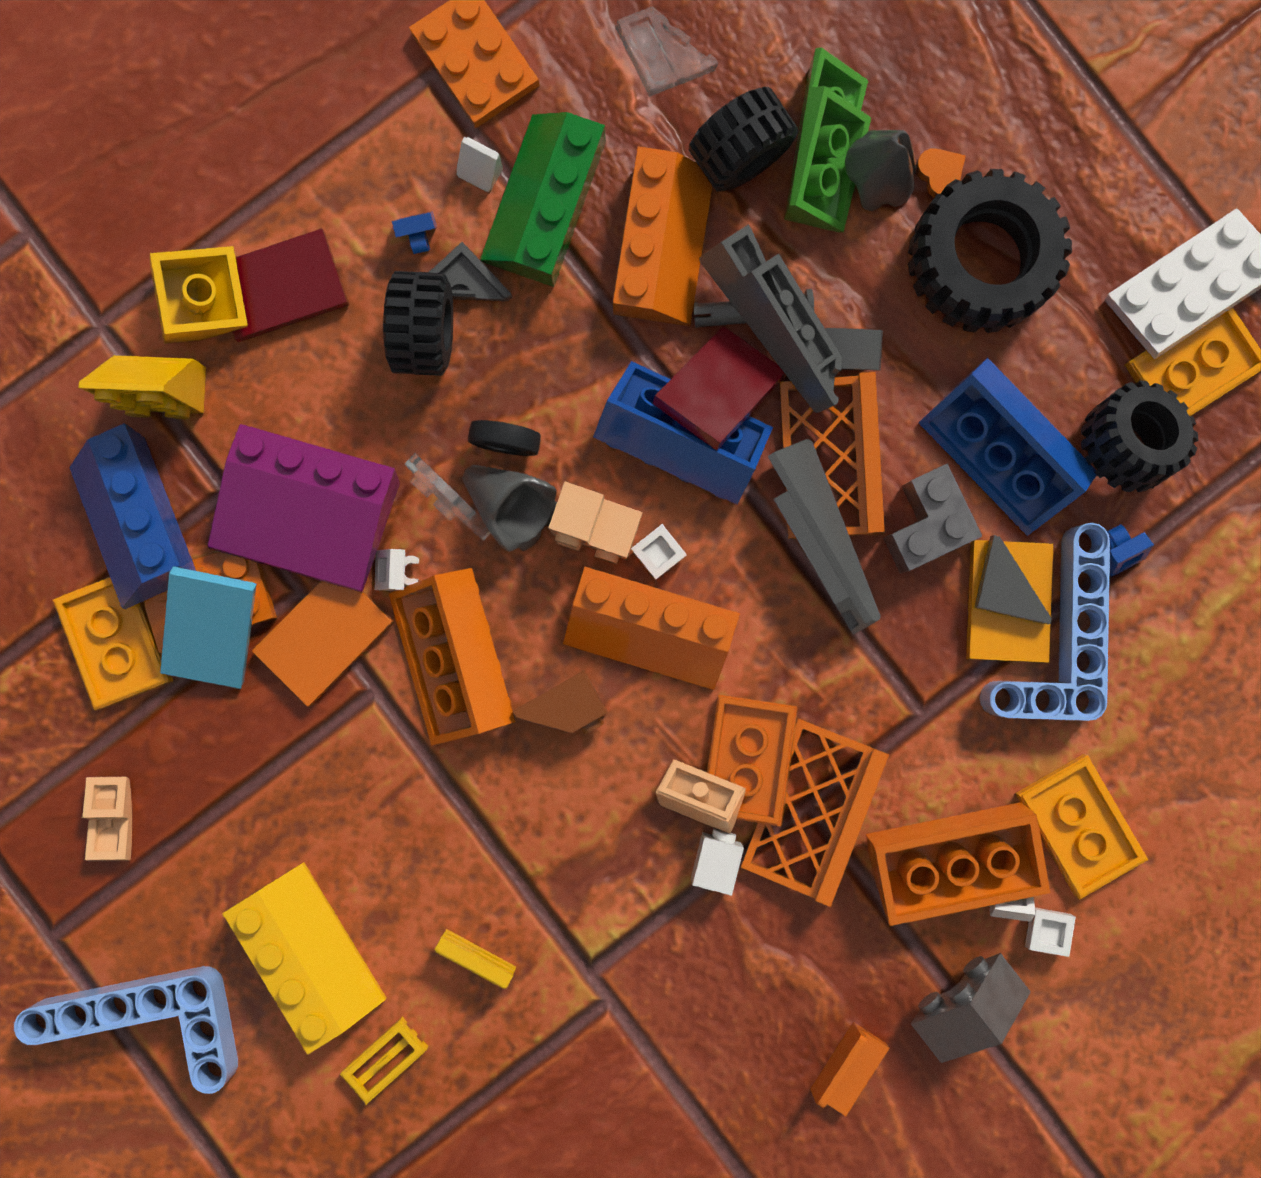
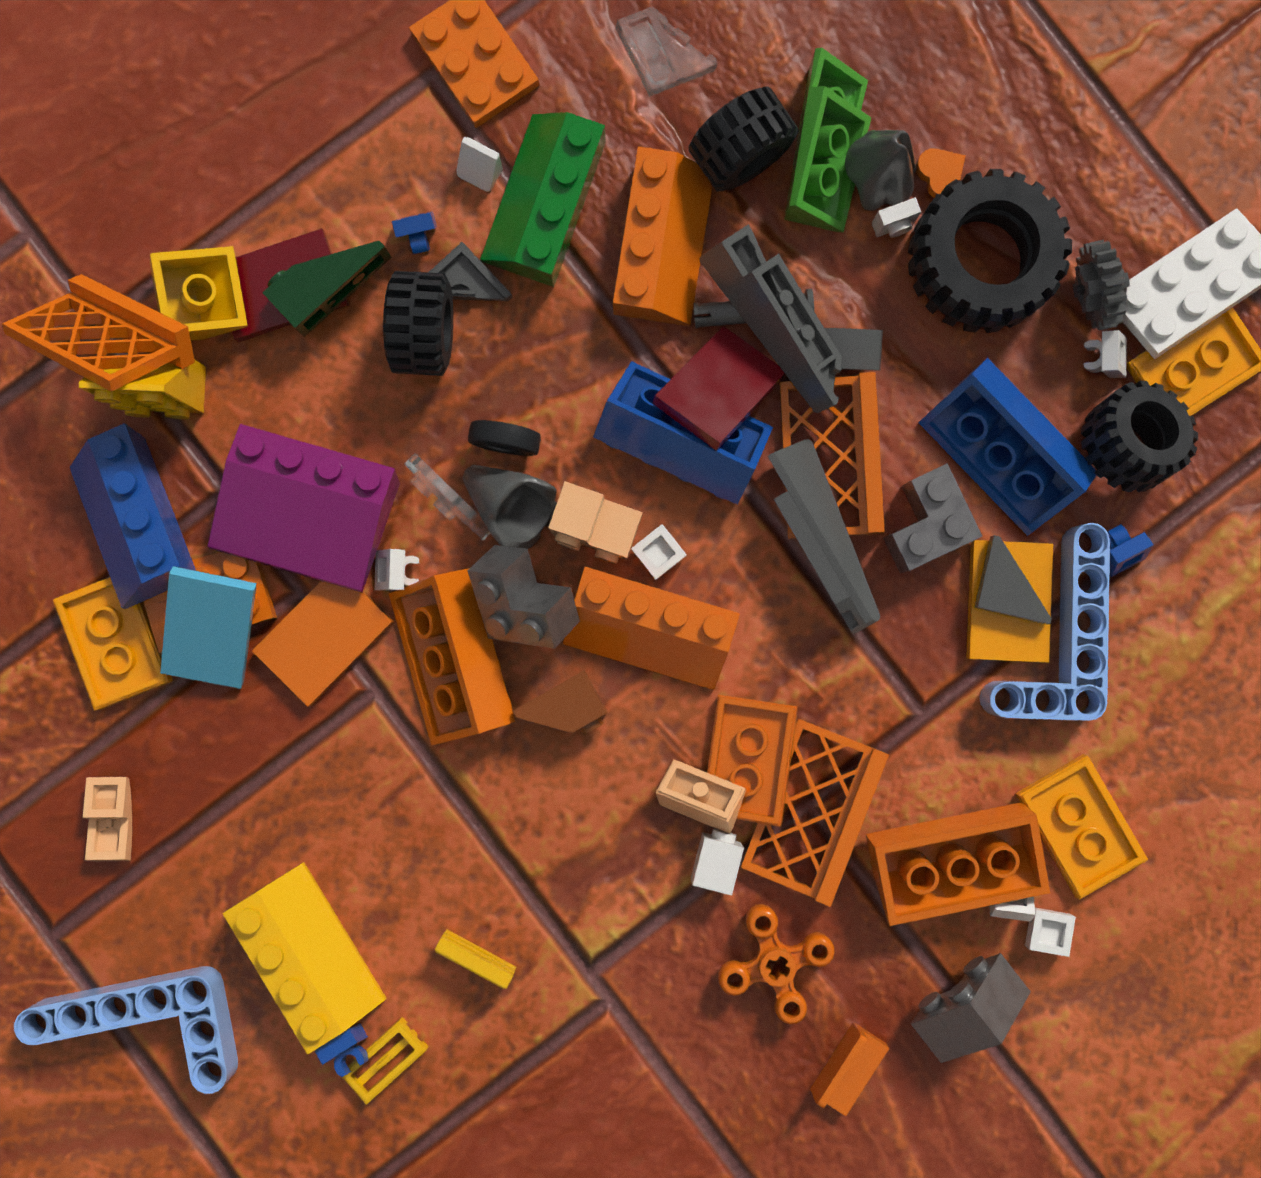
none -> orange fence [2,274,195,392]
none -> dark green slope [262,241,392,337]
none -> blue tile [314,1023,369,1077]
none -> flat silver brick [467,545,580,649]
none -> orange gear [718,904,835,1024]
none -> white plate [872,197,921,238]
none -> dark grey gear [1072,240,1130,330]
none -> white tile [1084,330,1127,378]

